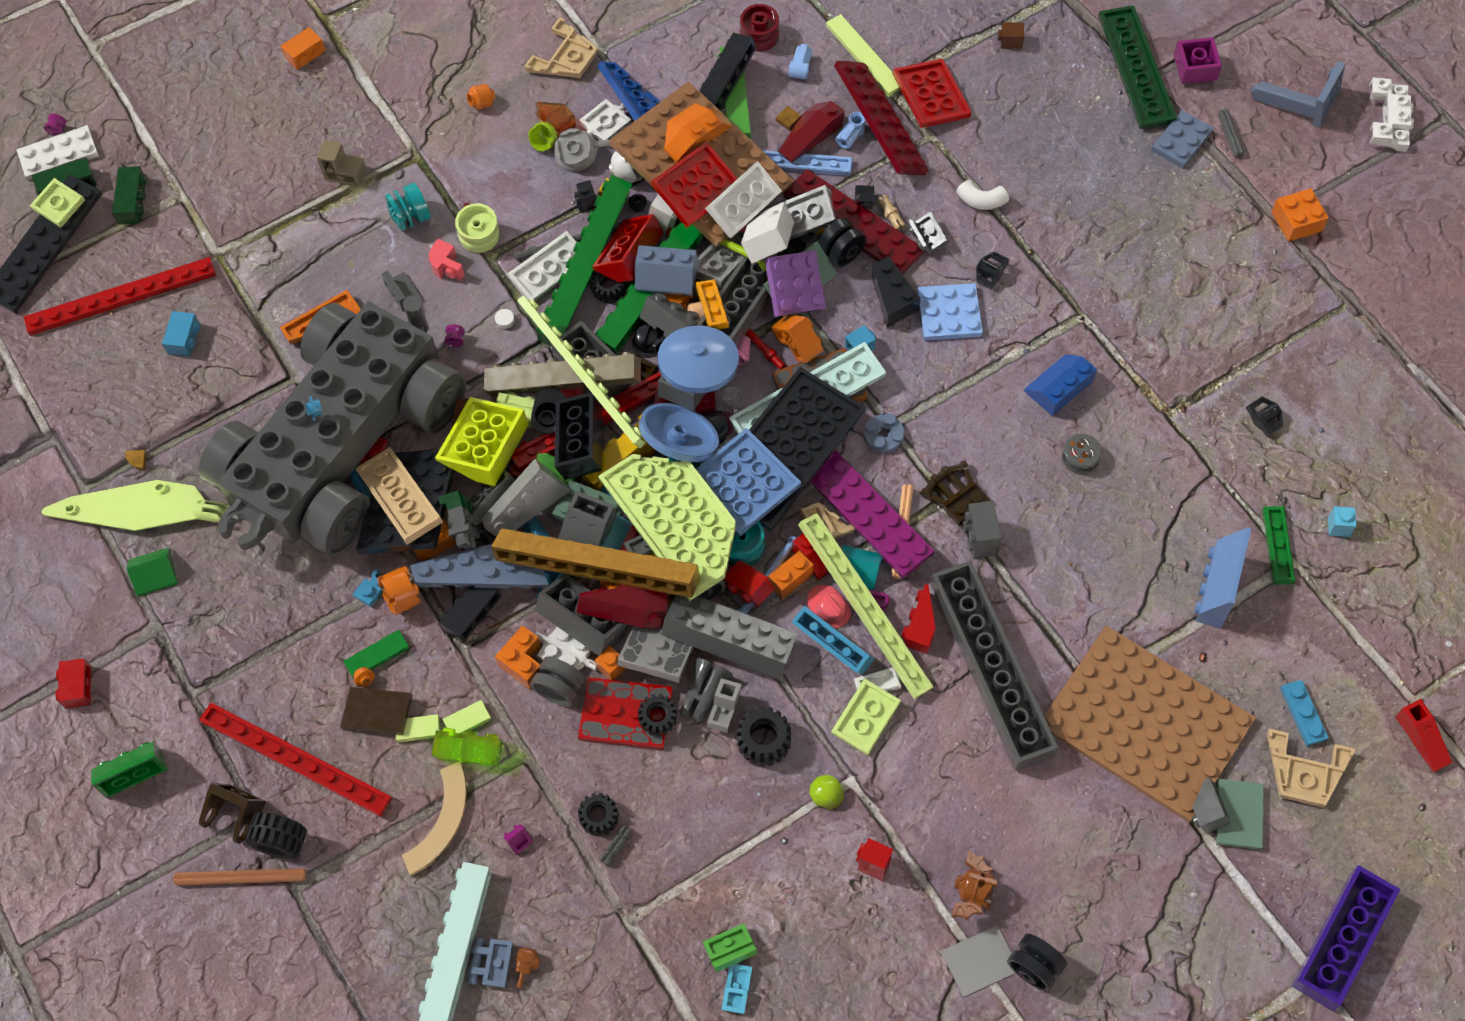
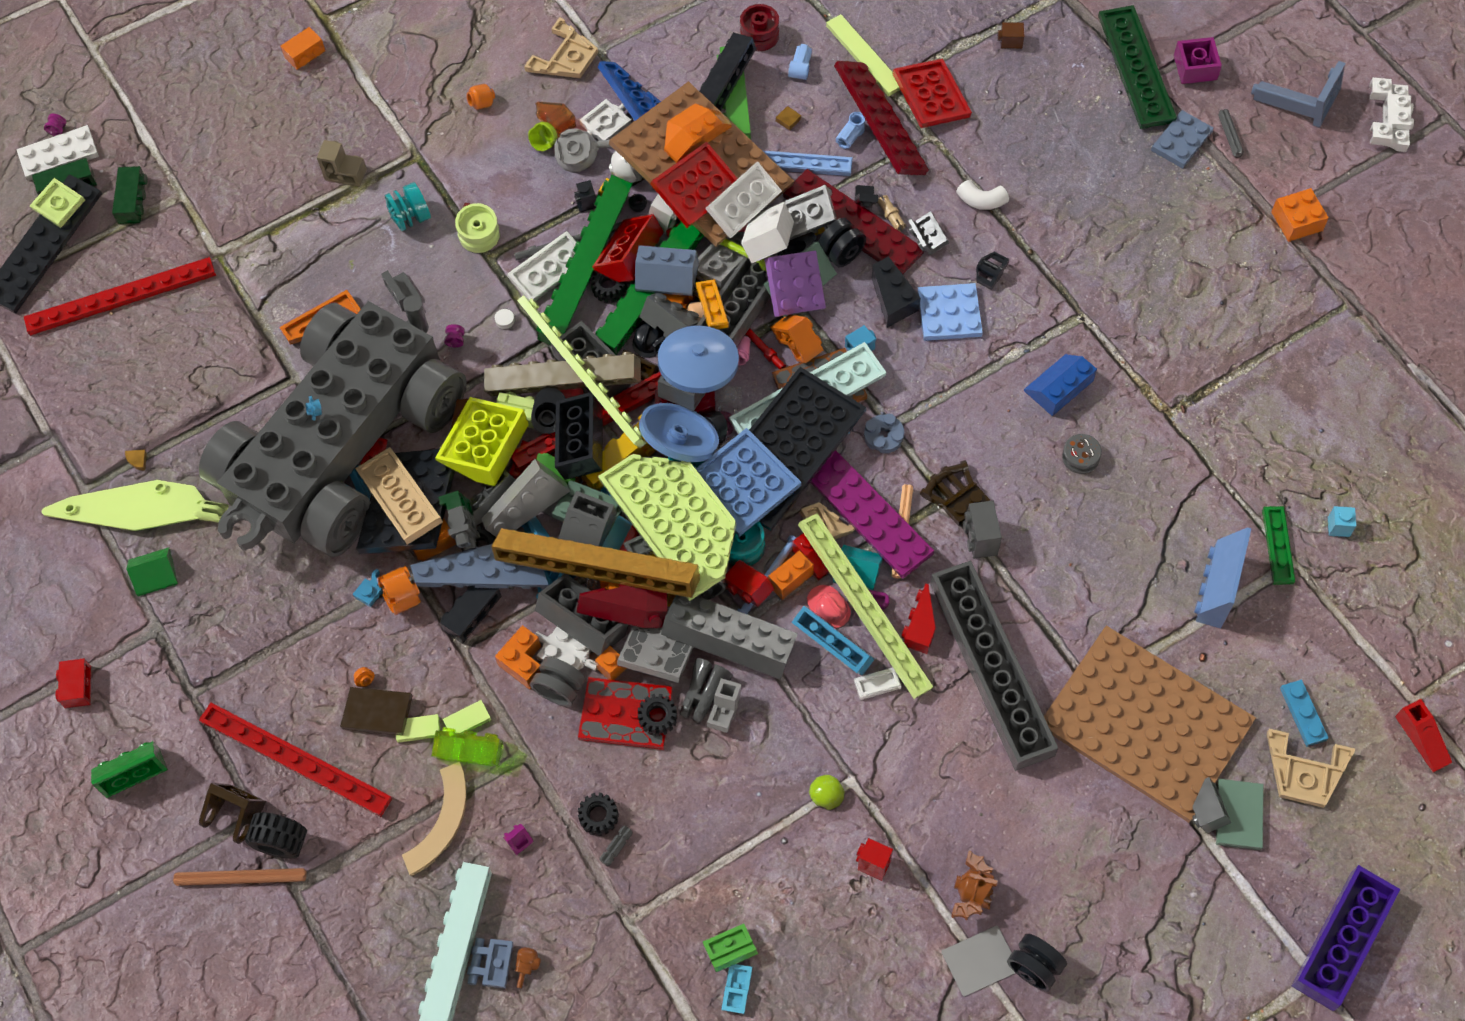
dark azure brick [162,311,201,356] -> none
green tile [343,629,410,680] -> none
coral brick [429,239,465,281] -> none
black tyre [737,706,791,767] -> none
dark red wedge [778,101,845,163] -> none
yellowish green tile [831,678,901,756] -> none
black piece [1245,396,1283,437] -> none

